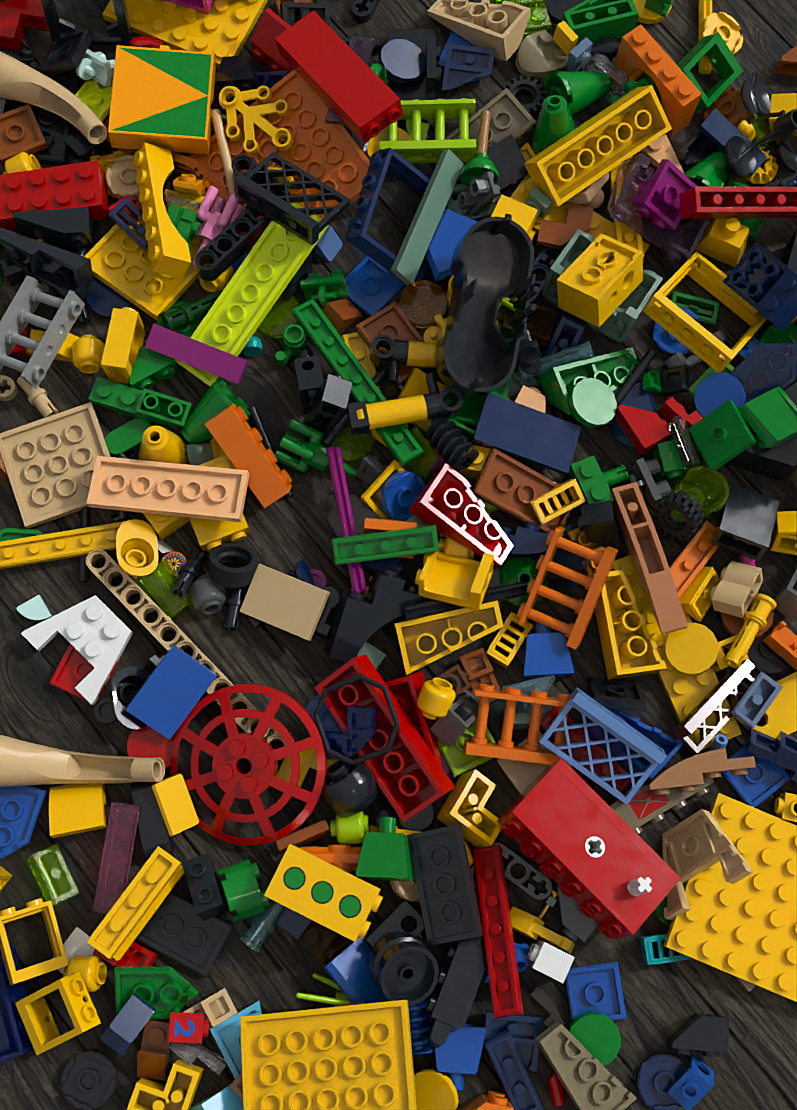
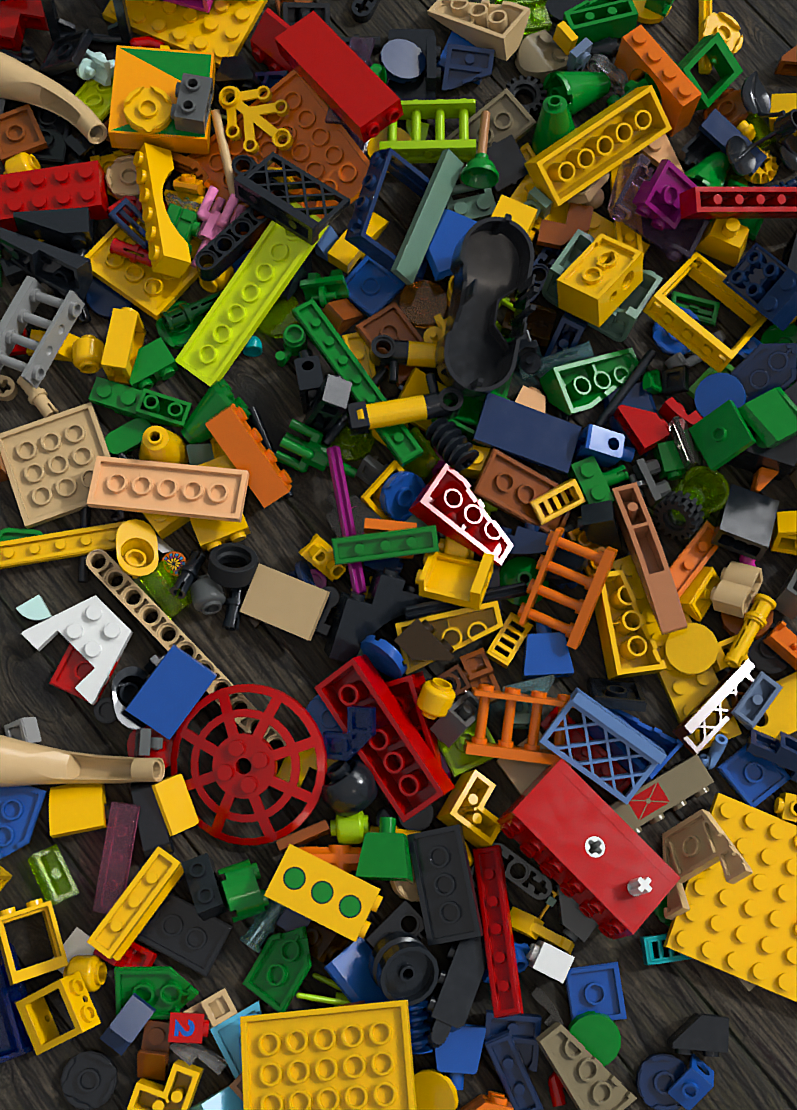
magenta tile [145,323,248,384] -> none
black piece [314,675,400,765] -> none
dark grey hips [457,172,501,216] -> none
tile [568,378,617,428] -> none
medium nougat slope [644,748,756,796] -> none
none -> light grey slope [4,717,41,744]
none -> red pin [110,238,182,277]
none -> yellow tile [124,86,172,134]
none -> dark grey tile [134,728,163,758]
none -> dark grey brick [171,73,214,135]
none -> green tile [242,926,312,1013]
none -> yellow hips [299,533,348,581]
none -> yellow slope [327,212,389,274]
none -> blue tile [360,635,407,679]
none -> dark brown slope [394,618,454,661]
none -> blue torso [572,424,635,468]
none -> orange slope [750,467,779,493]

